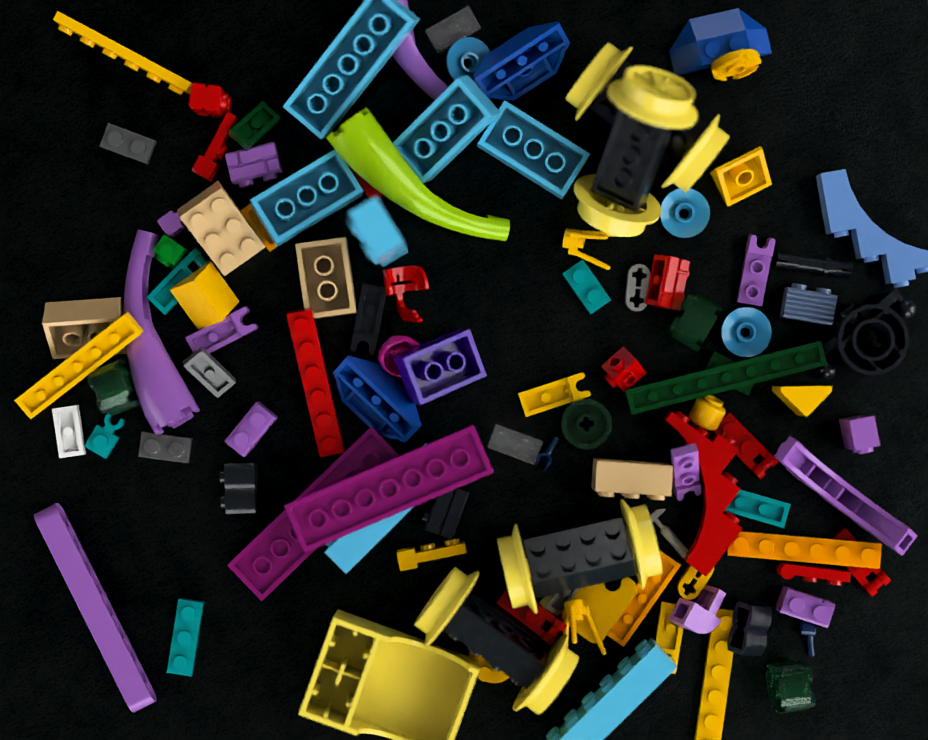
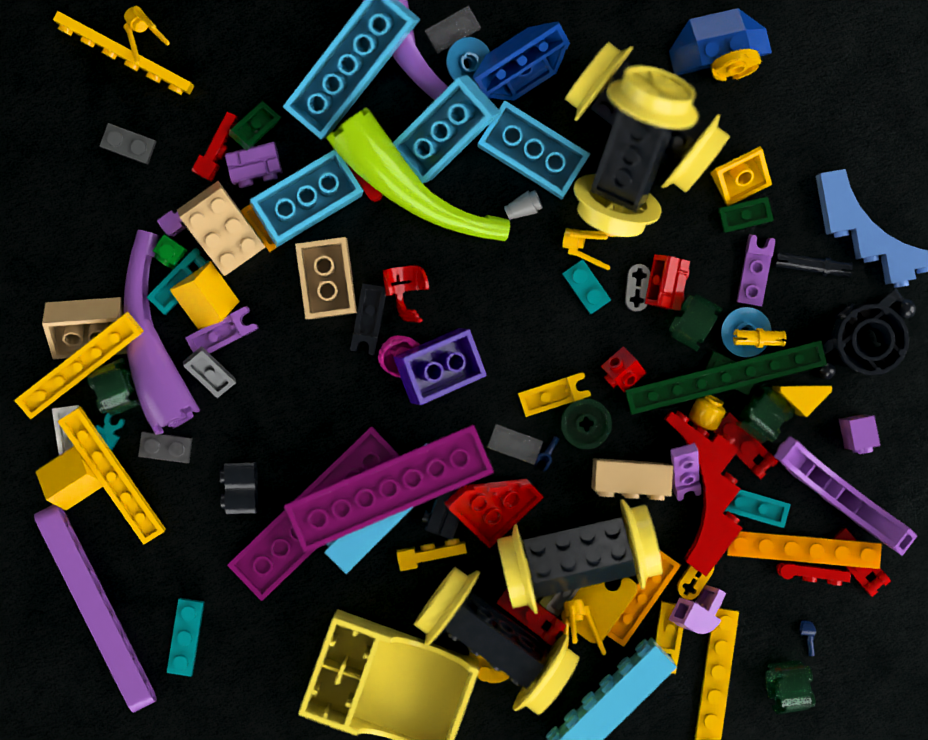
red brick [189,83,232,118] -> none
medium lavender brick [225,402,278,457] -> none
red plate [286,307,344,457] -> none
blue wedge [333,356,422,442] -> none
medium azure brick [347,196,408,268] -> none
light grey piece [650,509,688,558] -> none
dark azure dish [660,188,710,238] -> none
black brick [727,601,772,656] -> none
medium lavender brick [775,585,835,628] -> none
sand blue brick [779,283,838,326] -> none
none -> yellow slope [36,446,103,511]
none -> yellow plate [57,406,166,544]
none -> yellow plant [123,6,170,64]
none -> red plate [444,479,544,548]
none -> light grey cone [504,190,543,220]
none -> dark green plate [718,197,774,233]
none -> yellow pin [733,328,786,348]
none -> clear green brick [736,385,795,443]

